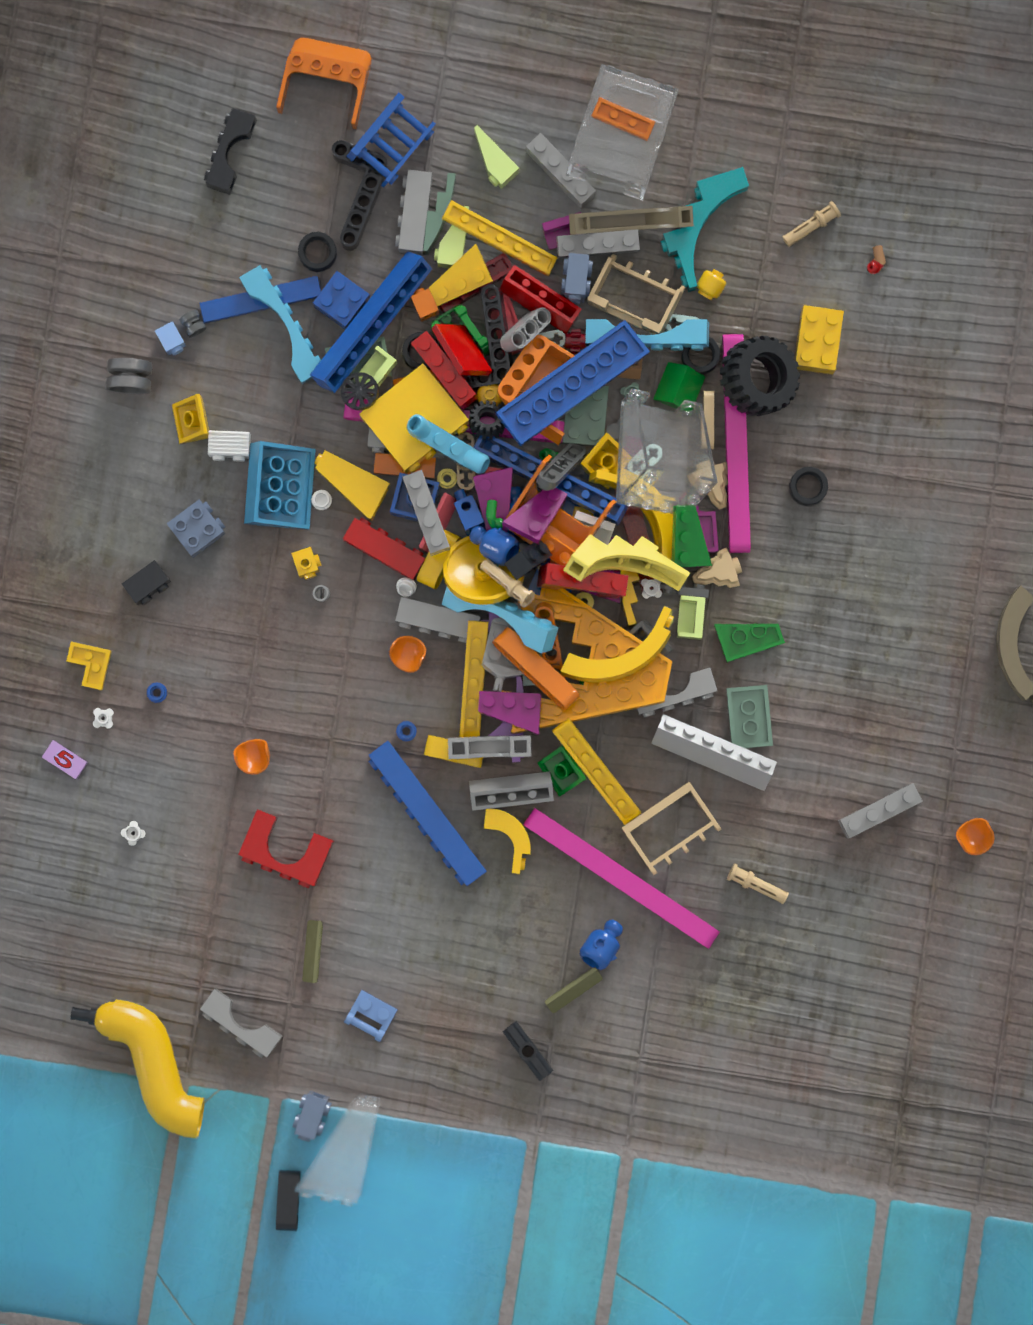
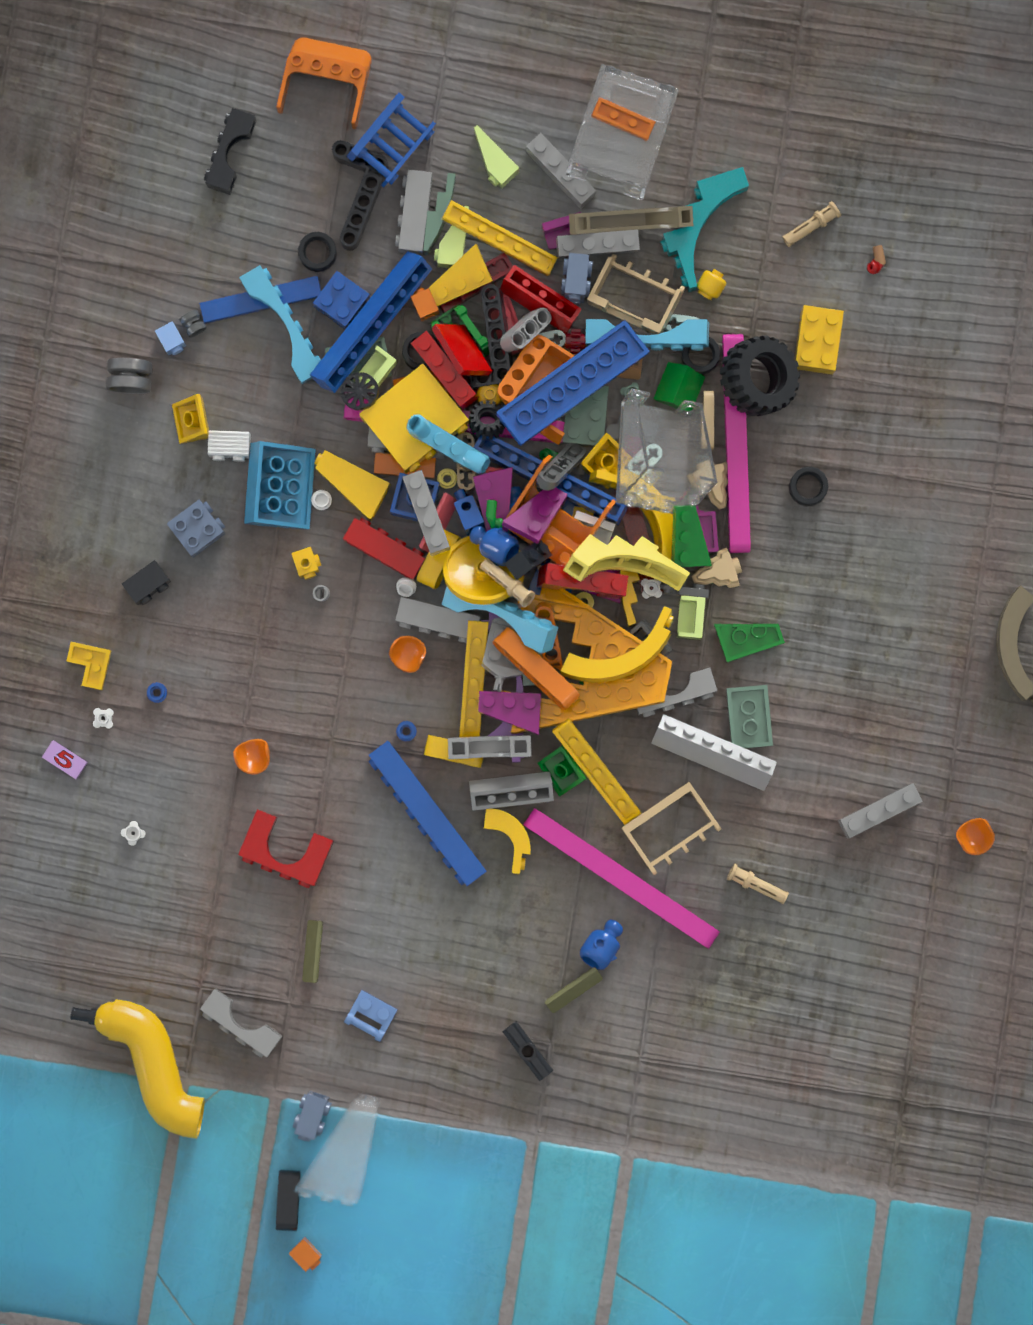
none -> orange brick [289,1237,322,1272]

